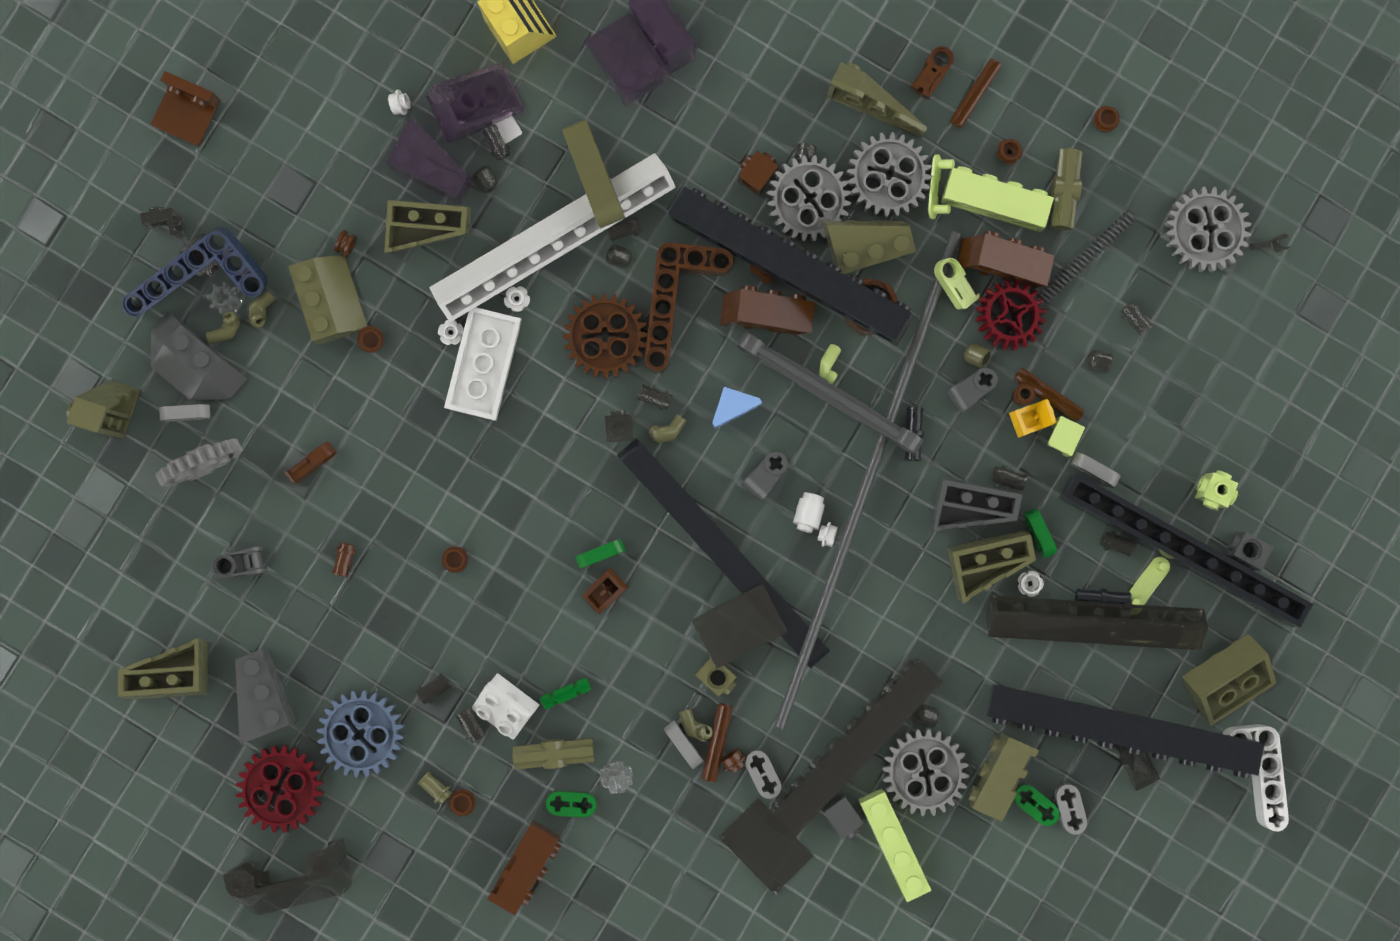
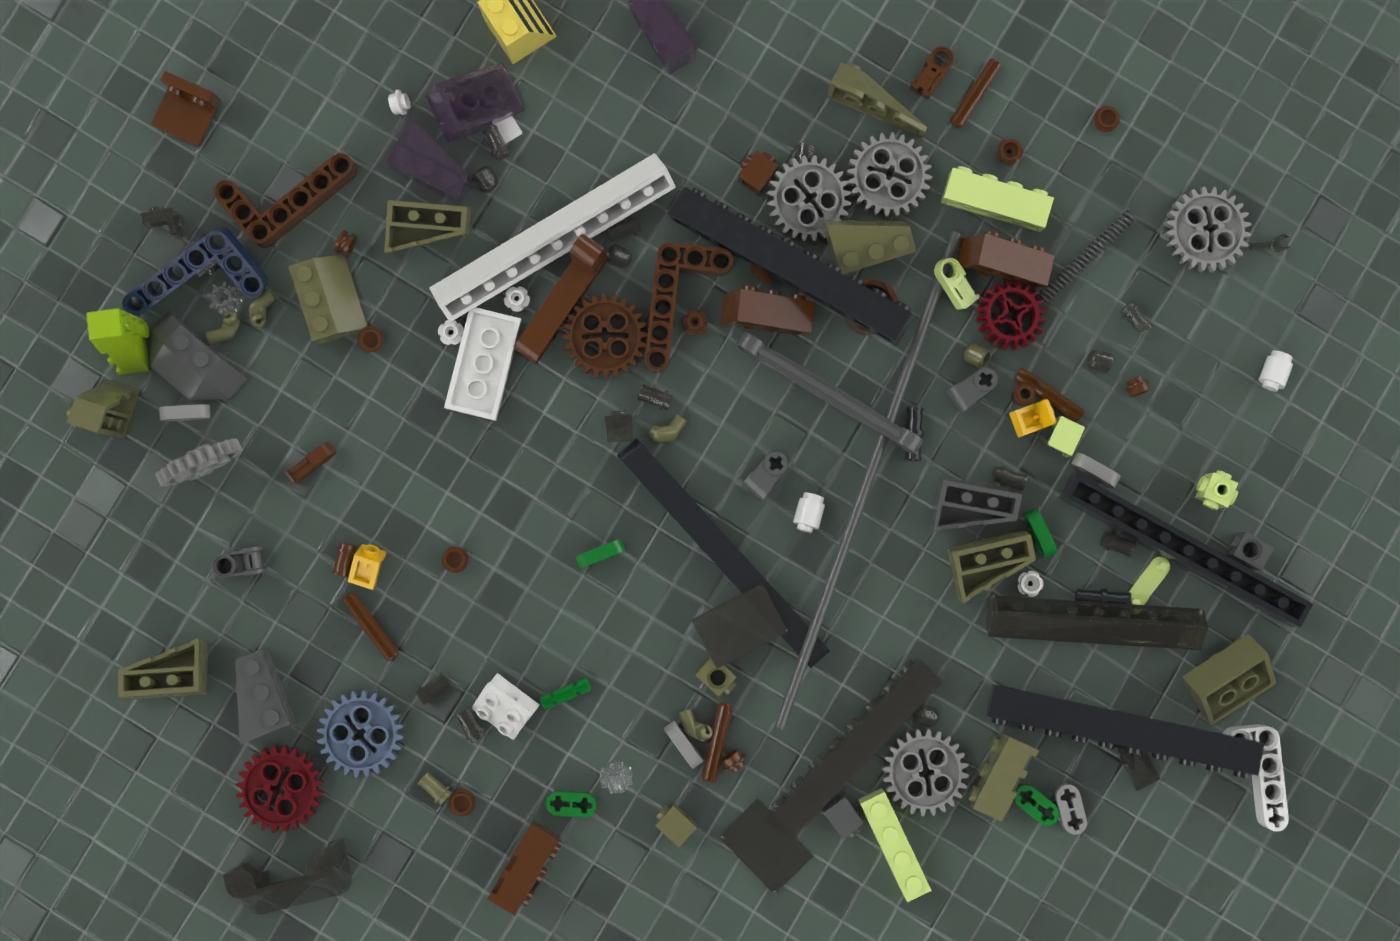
olive piece [513,738,595,770] -> none
olive beam [562,119,625,229] -> none
reddish brown slope [581,568,629,615] -> none
clear purple slope [584,14,669,107] -> none
light blue slope [712,387,762,429] -> none
light grey beam [745,749,781,799] -> none
white plate [818,522,838,547] -> none
yellowish green arm [819,344,841,385] -> none
yellowish green piece [928,154,955,219] -> none
olive piece [1050,148,1083,231] -> none
none -> lime wedge [86,308,150,375]
none -> reddish brown beam [214,153,357,248]
none -> reddish brown axle [342,593,399,661]
none -> yellow bracket [348,544,386,590]
none -> reddish brown beam [514,233,608,364]
none -> olive brick [655,803,697,848]
none -> reddish brown plate [682,310,708,335]
none -> reddish brown plate [1125,376,1150,398]
none -> white brick [1259,351,1293,392]

